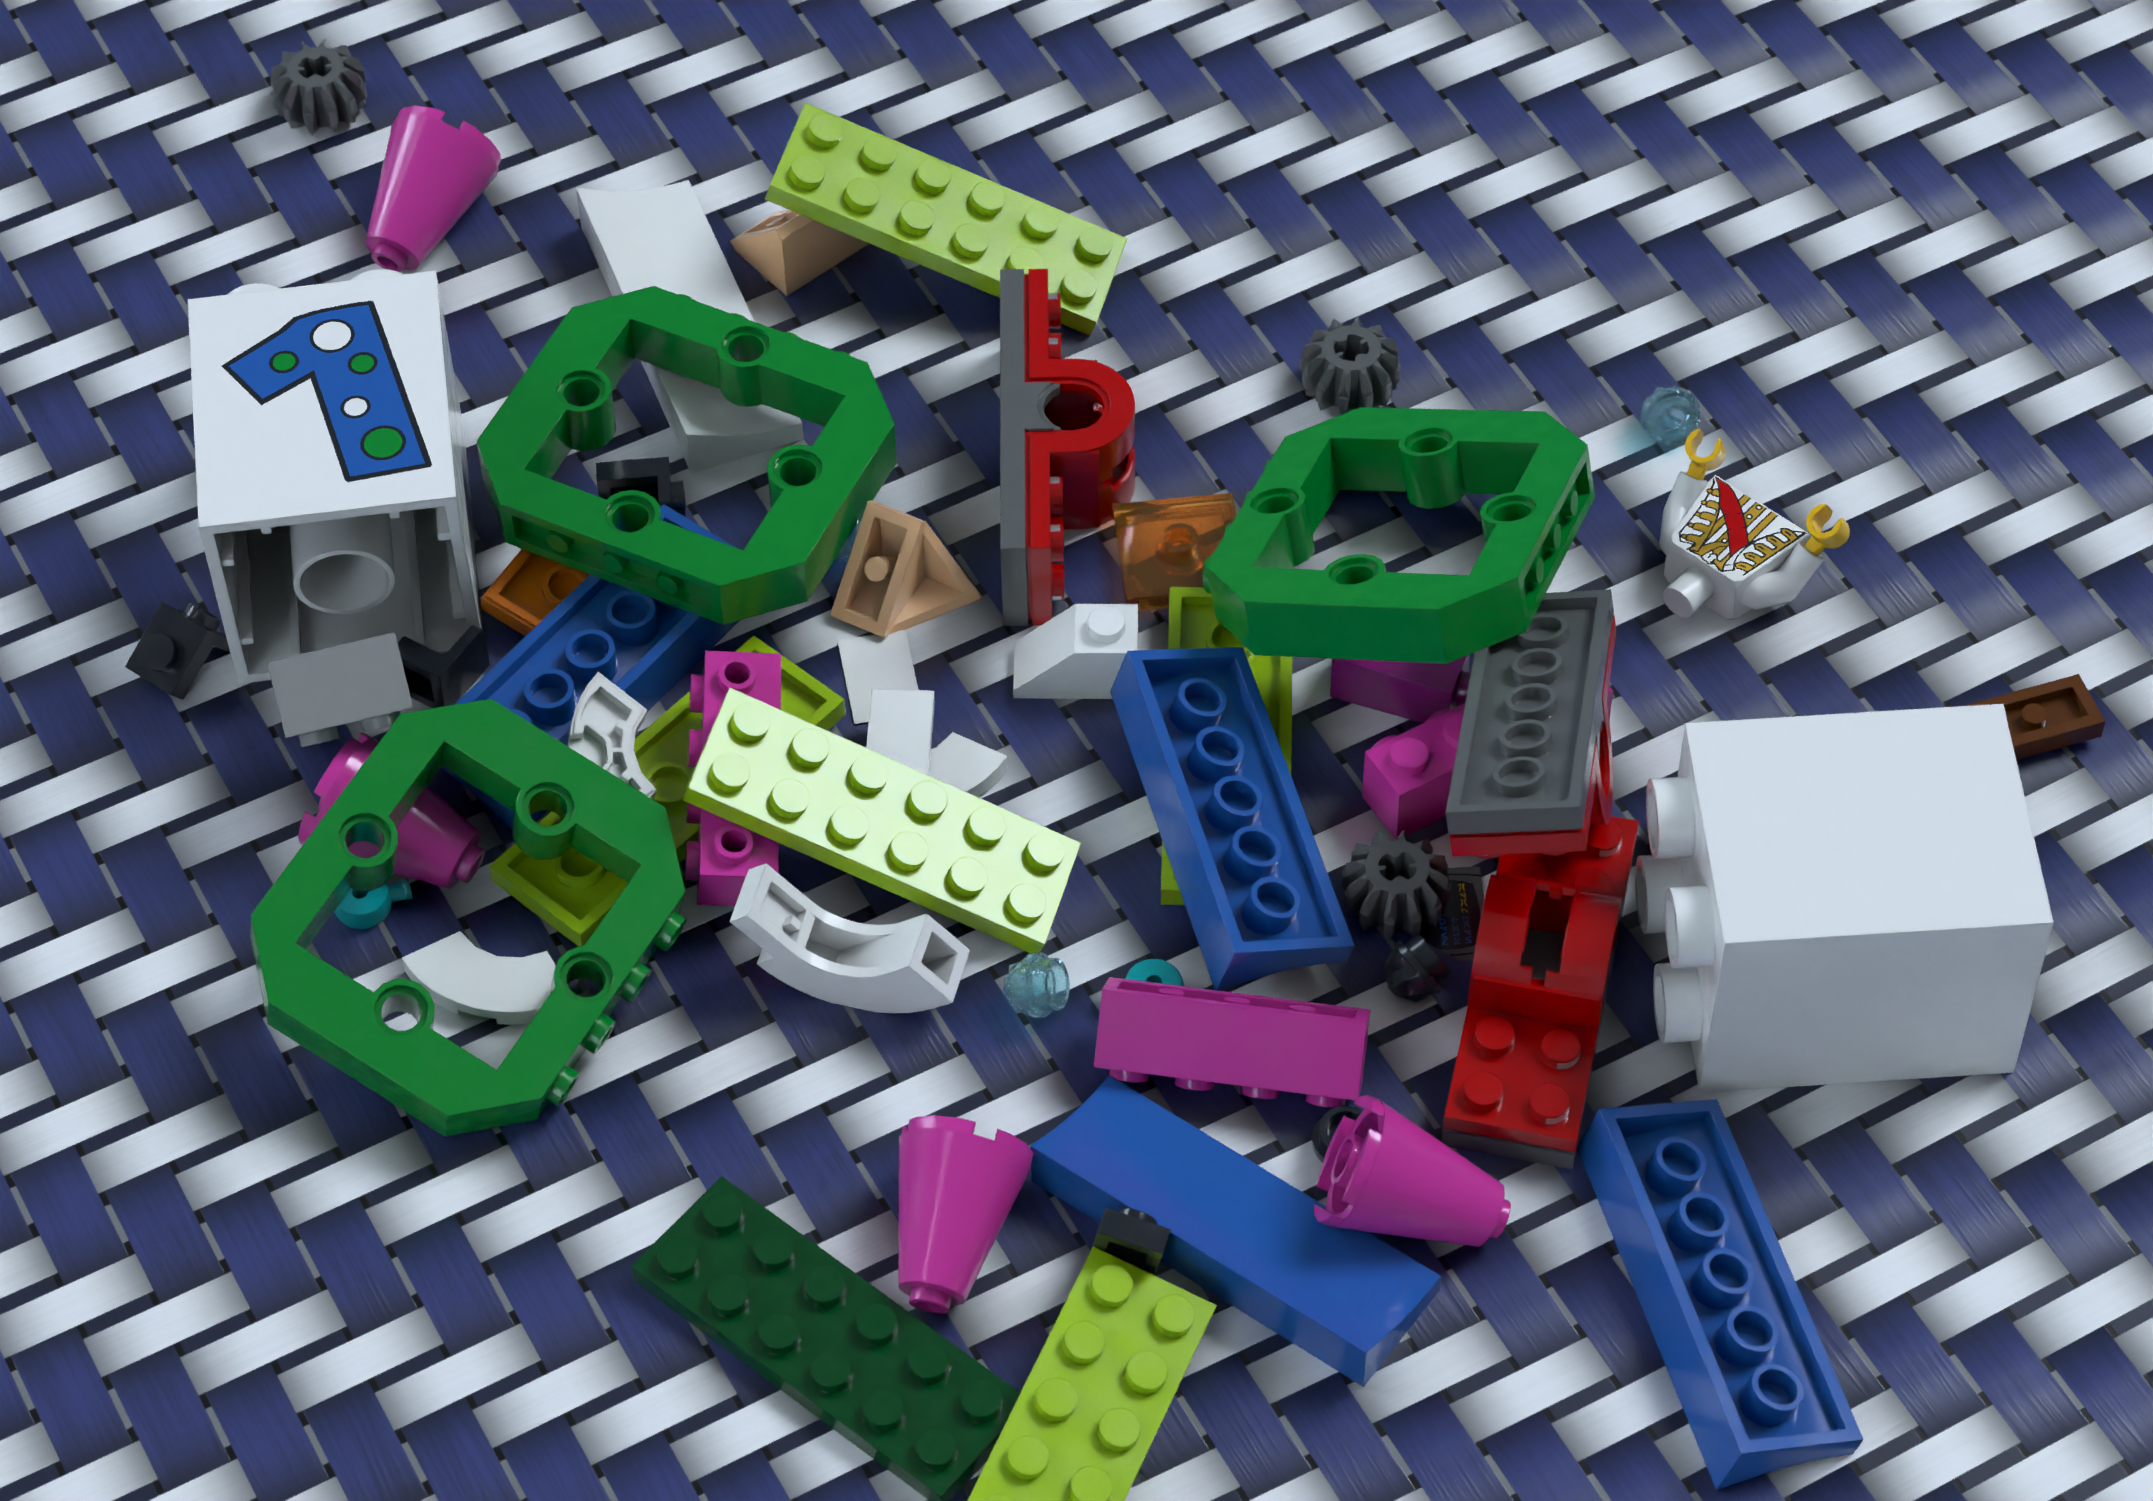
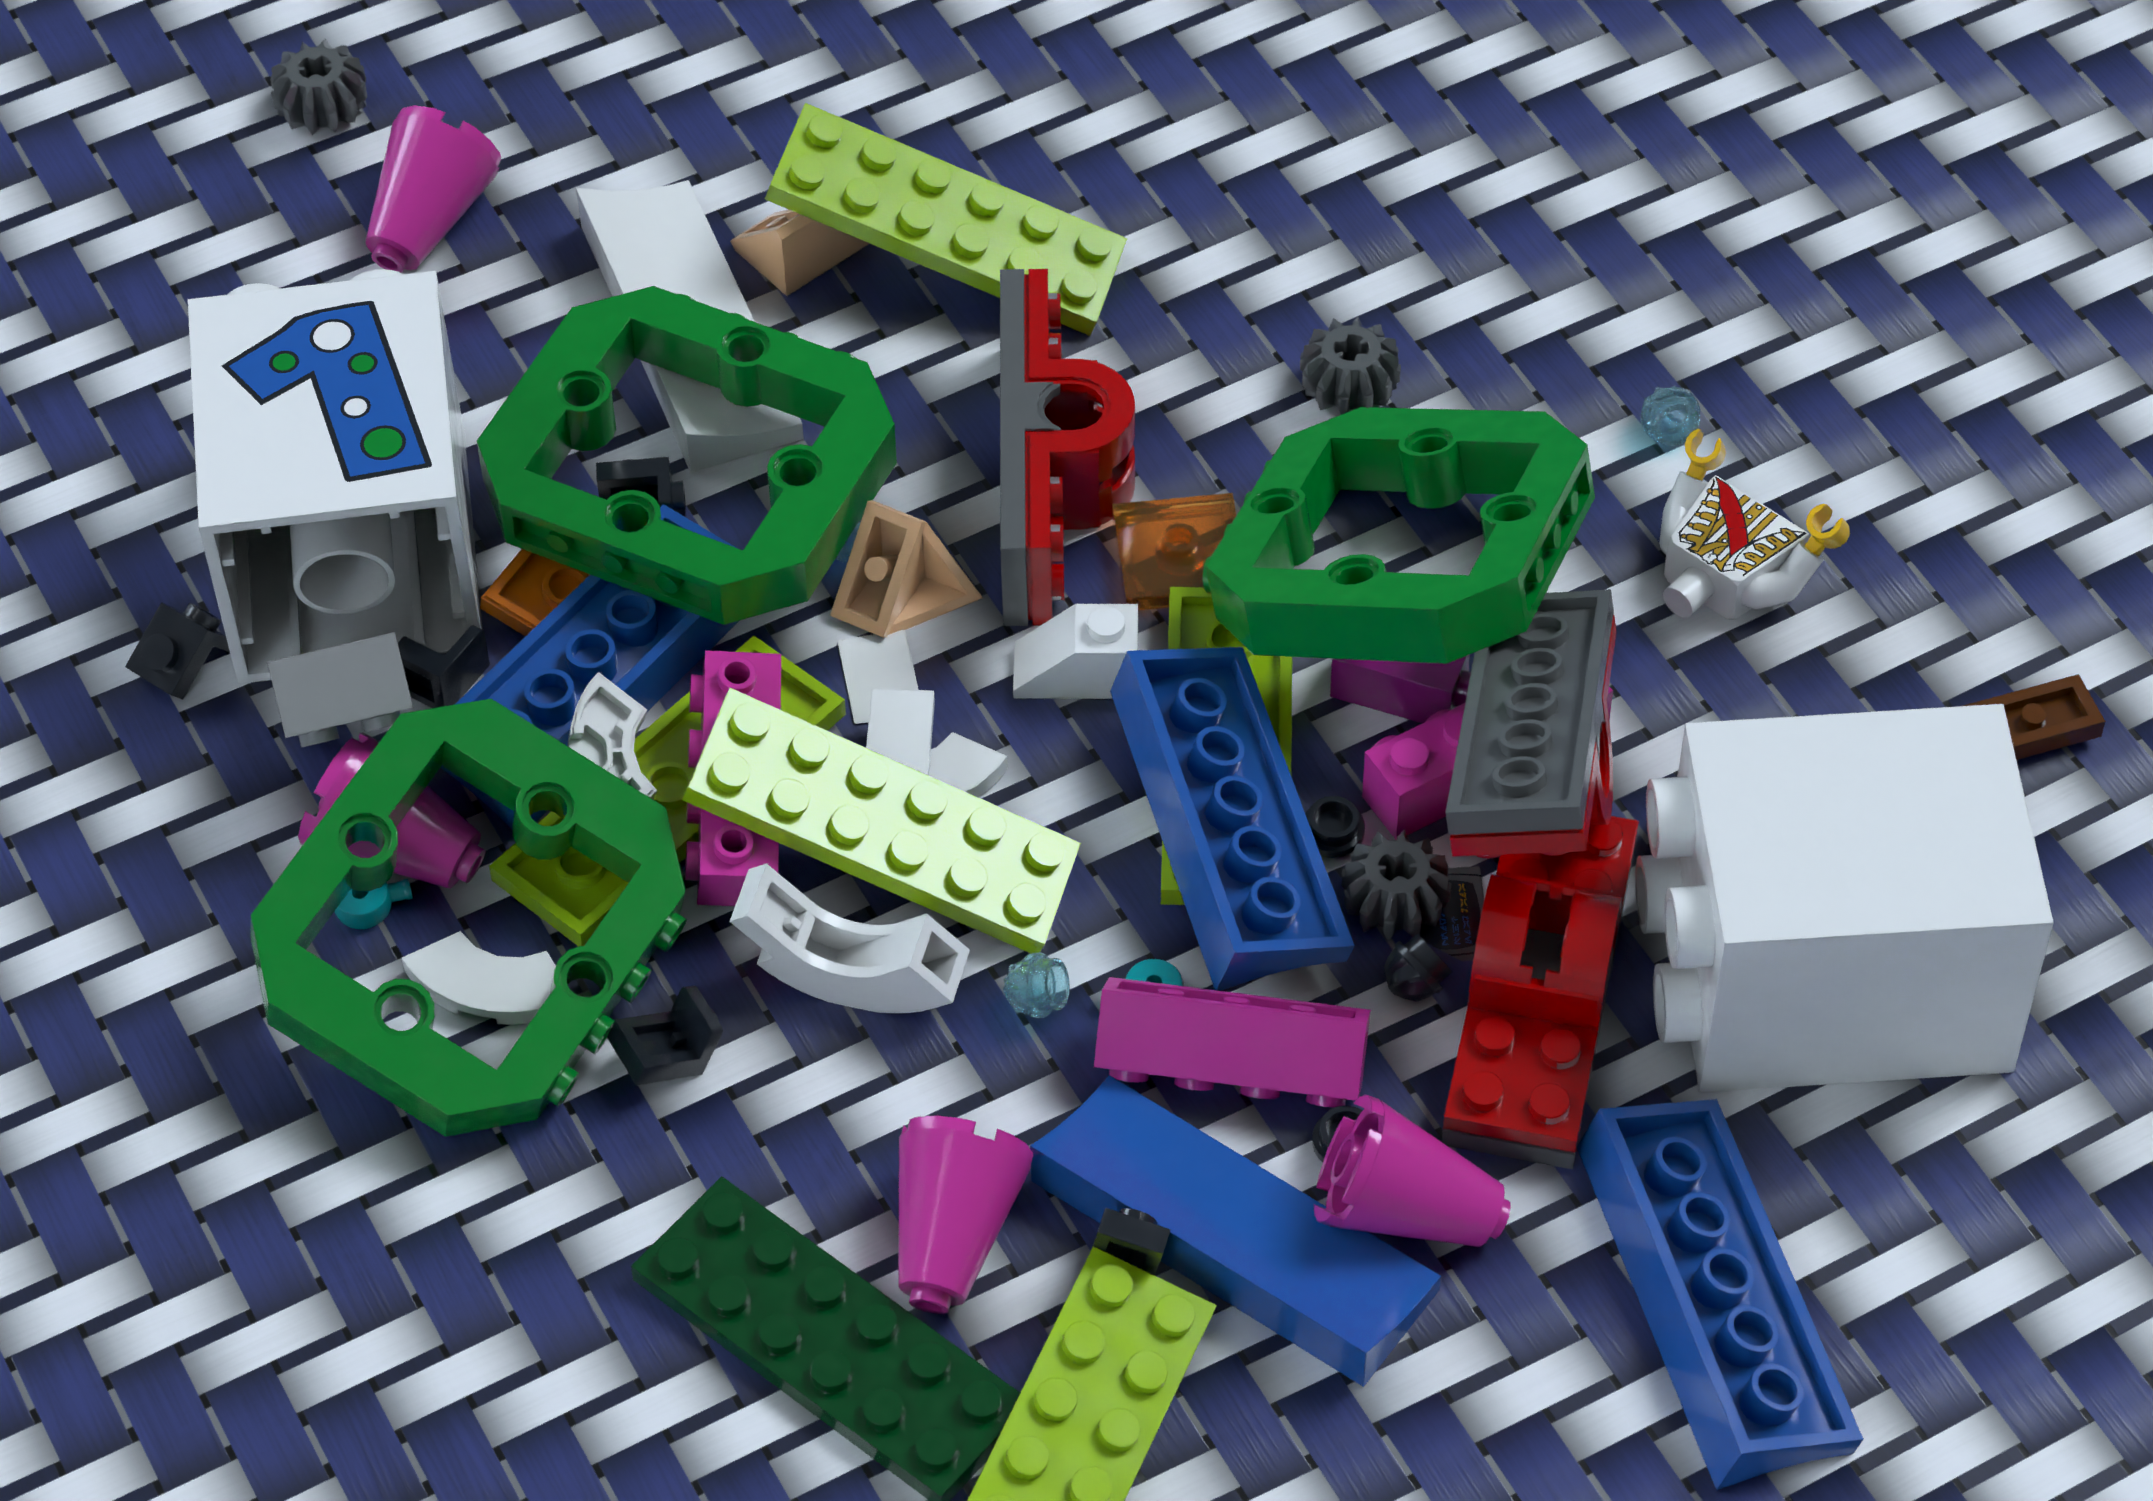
none -> black bracket [607,985,723,1086]
none -> black plate [1305,796,1365,857]

